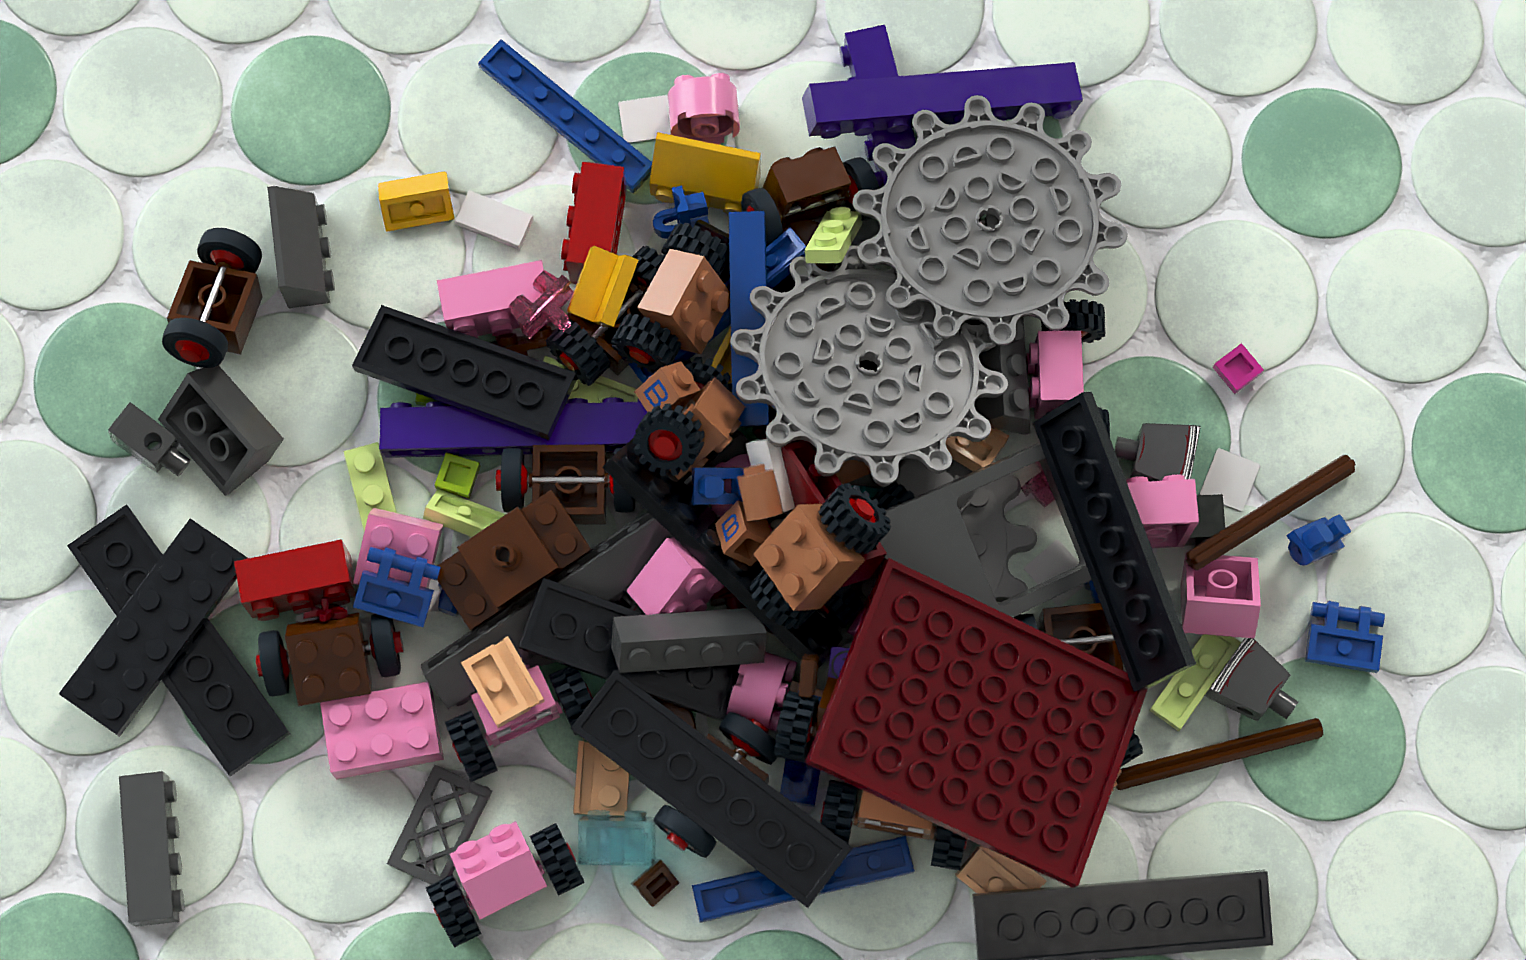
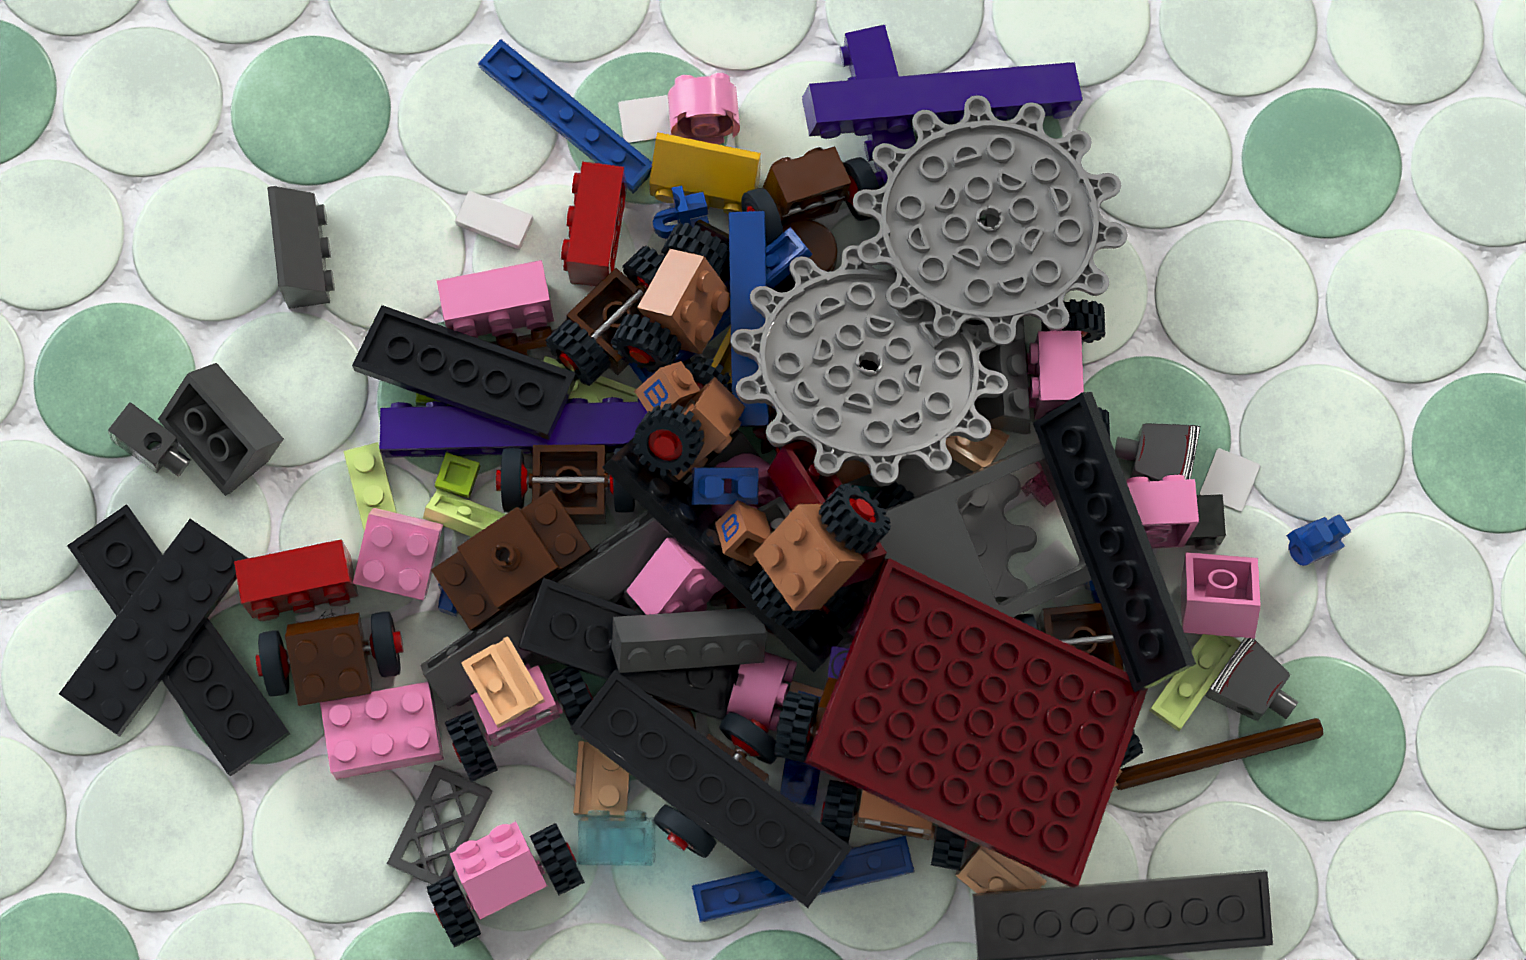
dark grey brick [119,771,184,927] -> none
brick [162,228,262,368] -> none
dark red plant [303,597,348,622] -> none
blue plate [353,547,441,627] -> none
yellow panel [378,171,455,232] -> none
clear pink hips [509,270,574,339] -> none
yellow panel [567,246,639,327] -> none
reddish brown slope [631,859,679,907] -> none
nougat brick [737,464,783,521] -> none
white tile [746,439,795,512] -> none
reddish brown tile [799,654,819,697] -> none
yellowish green plate [805,207,862,263] -> none
reddish brown axle [1186,455,1356,570] -> none
dark pink plate [1212,343,1264,394] -> none
blue plate [1305,601,1385,673] -> none

